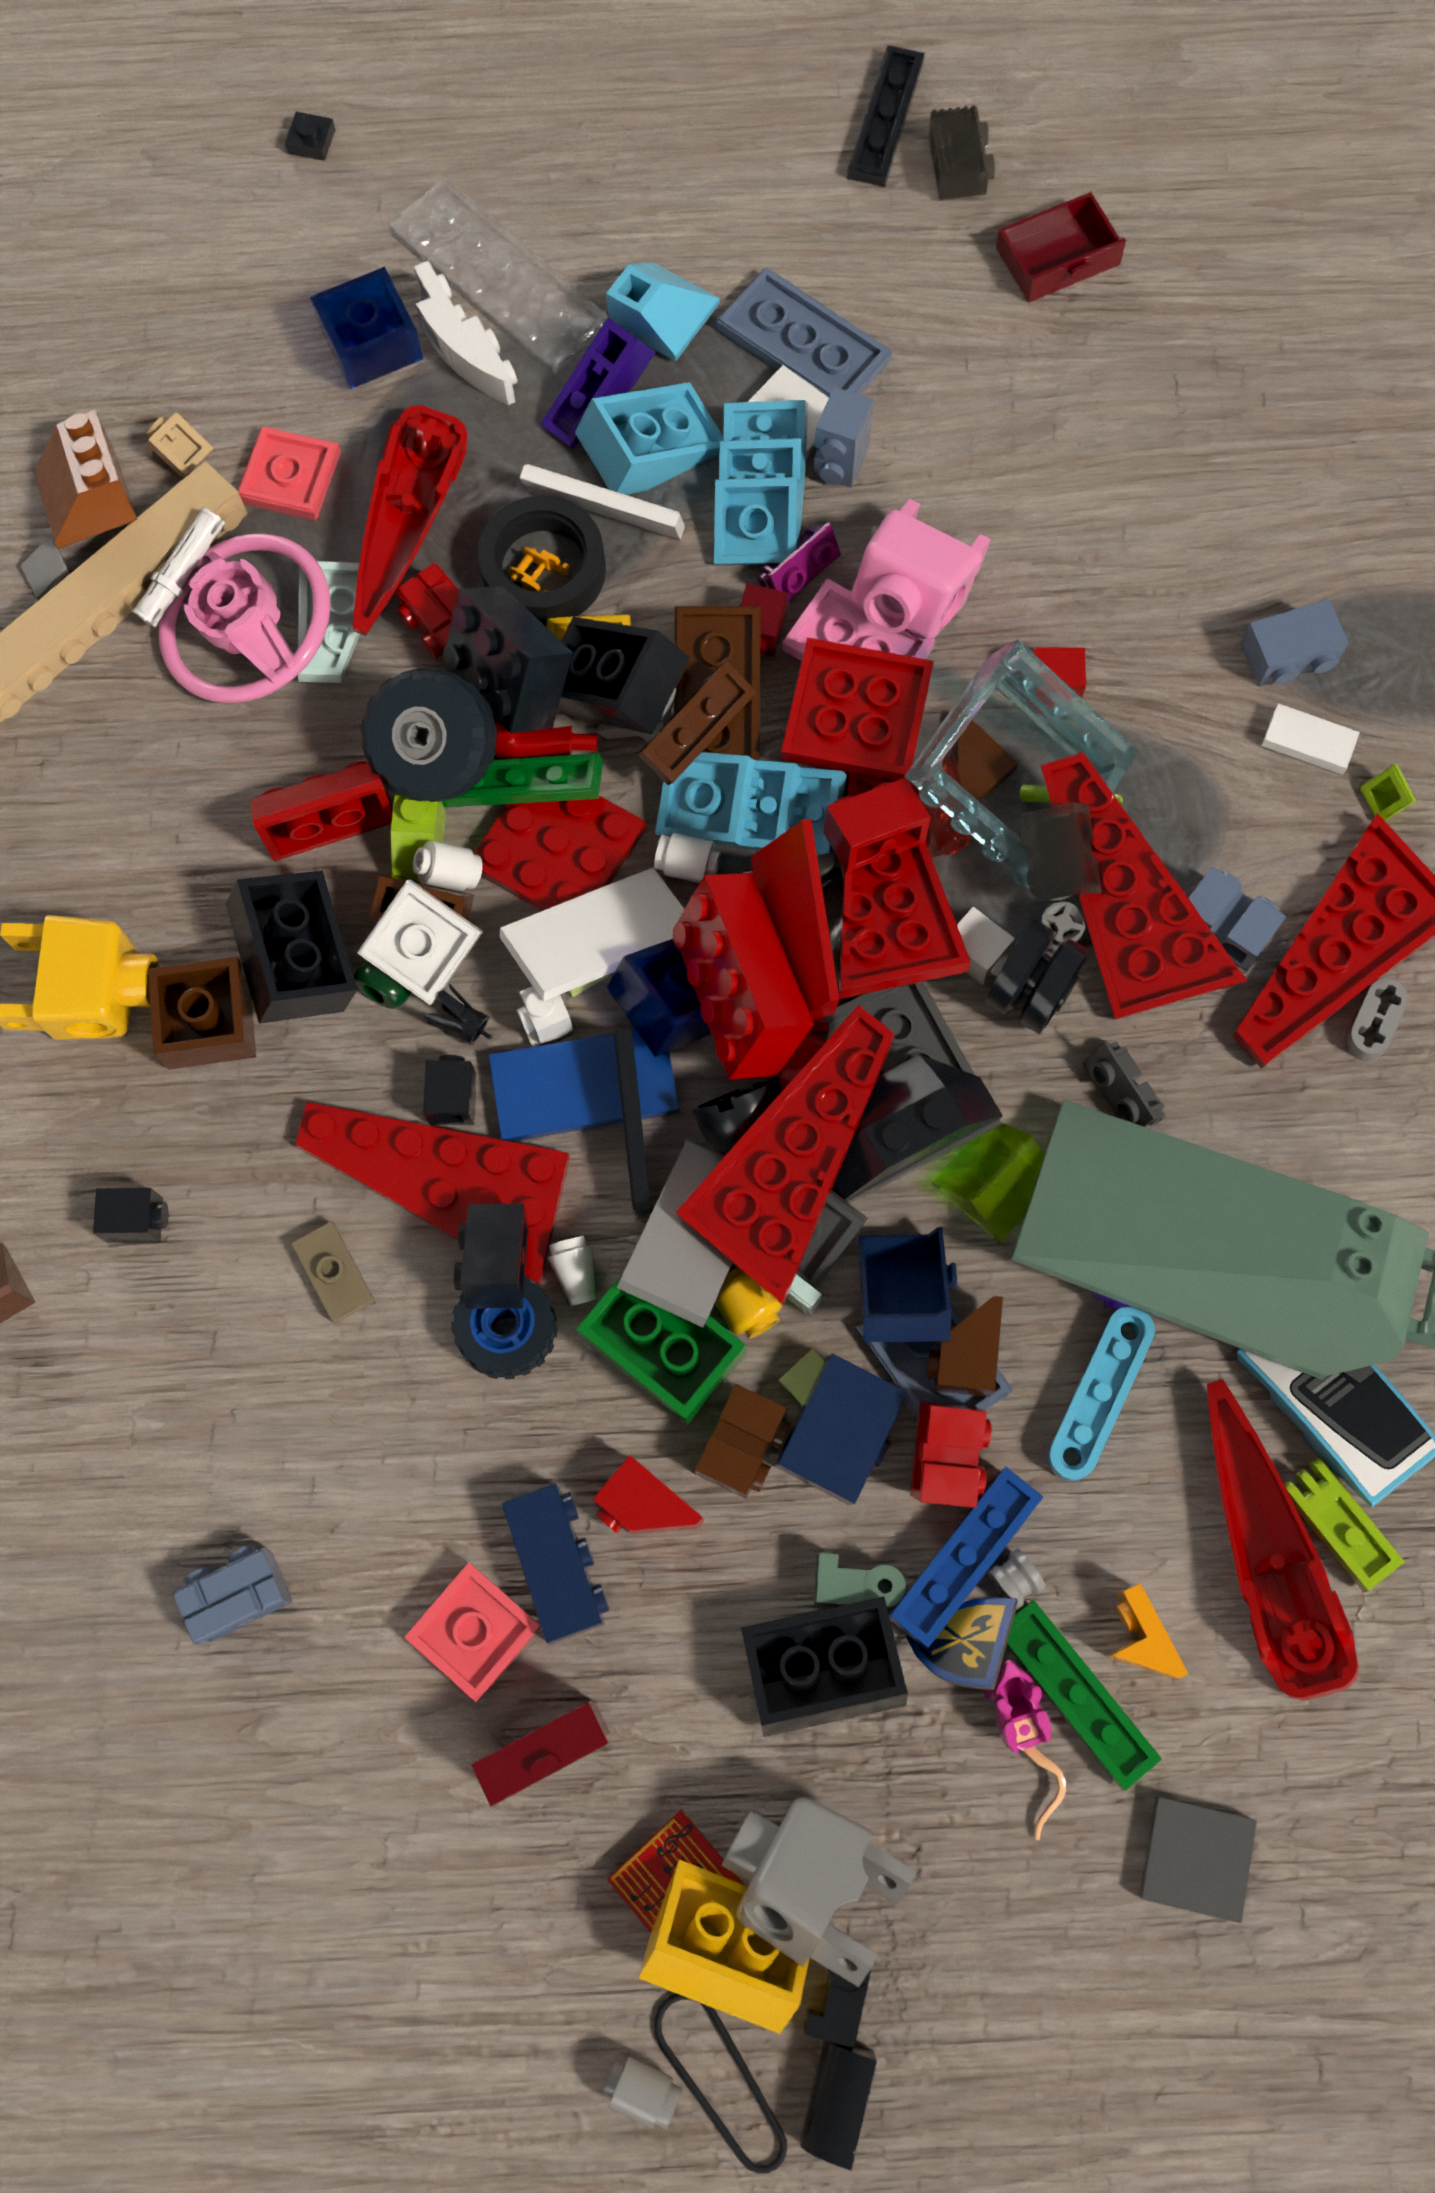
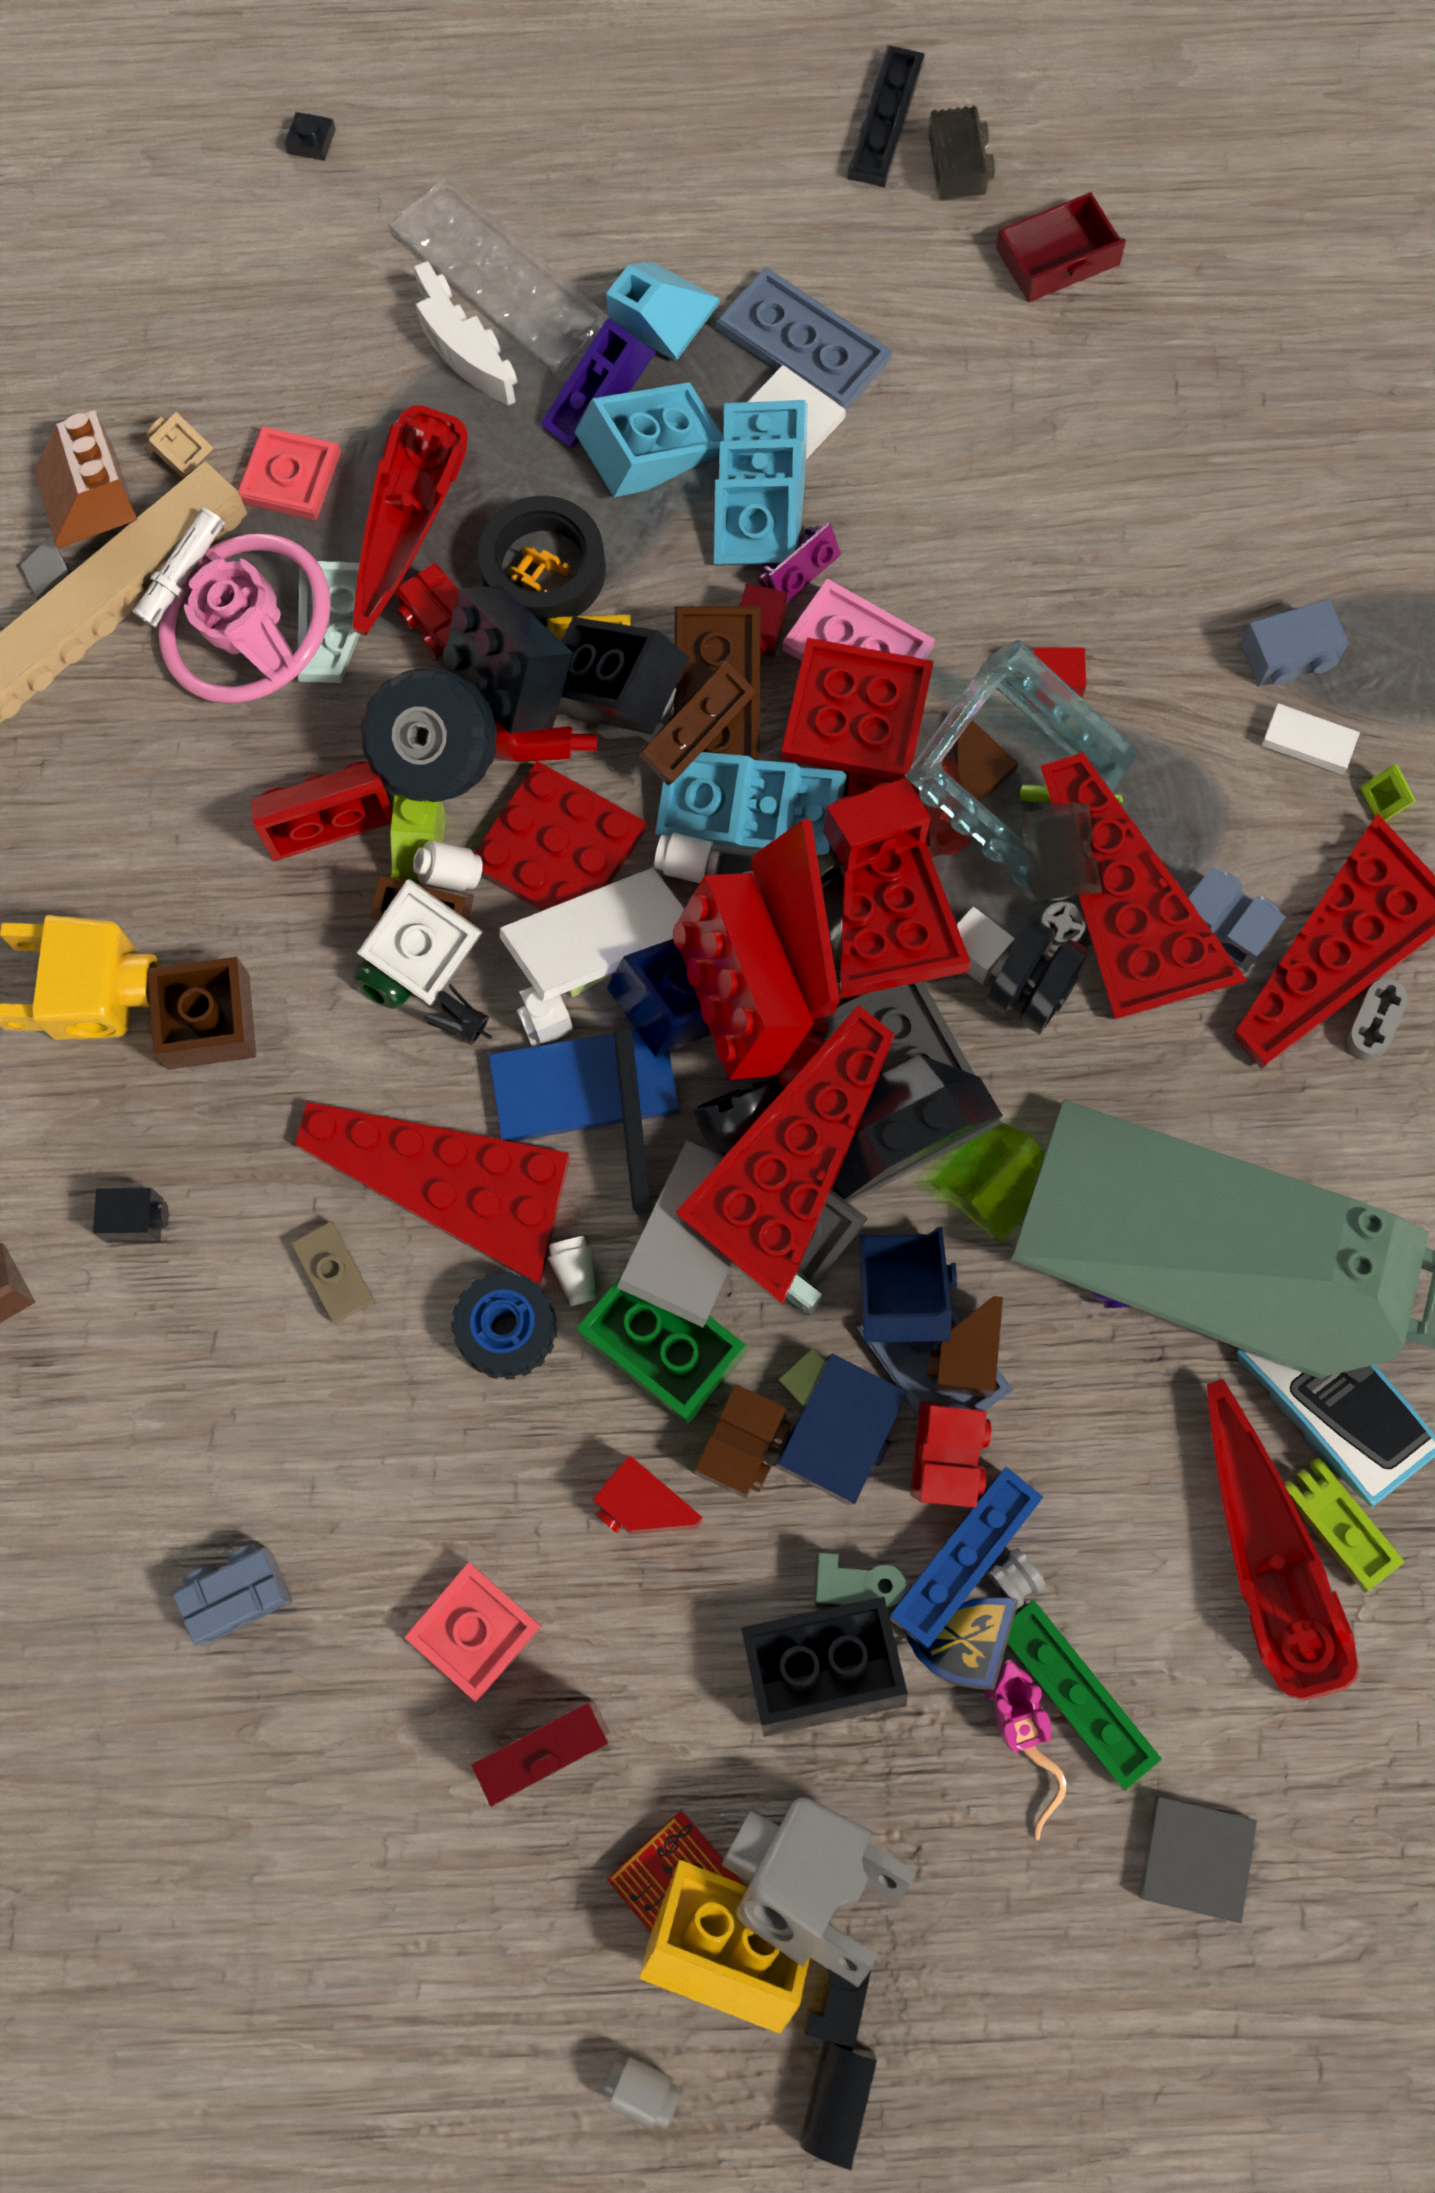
black brick [226,871,358,1024] -> none
clear blue brick [310,266,424,389] -> none
black brick [423,1055,477,1125] -> none
green tile [442,753,603,808] -> none
black brick [454,1204,529,1309] -> none
dark blue brick [501,1484,610,1644] -> none
white tile [520,464,685,540] -> none
black piece [654,1993,787,2174] -> none
yellow head [714,1268,782,1339] -> none
sand blue brick [814,386,873,488] -> none
bright pink piece [851,499,991,639] -> none
medium azure plate [1047,1307,1155,1481] -> none
dark grey hinge [1083,1041,1166,1127] -> none
light orange slope [1106,1583,1189,1679] -> none

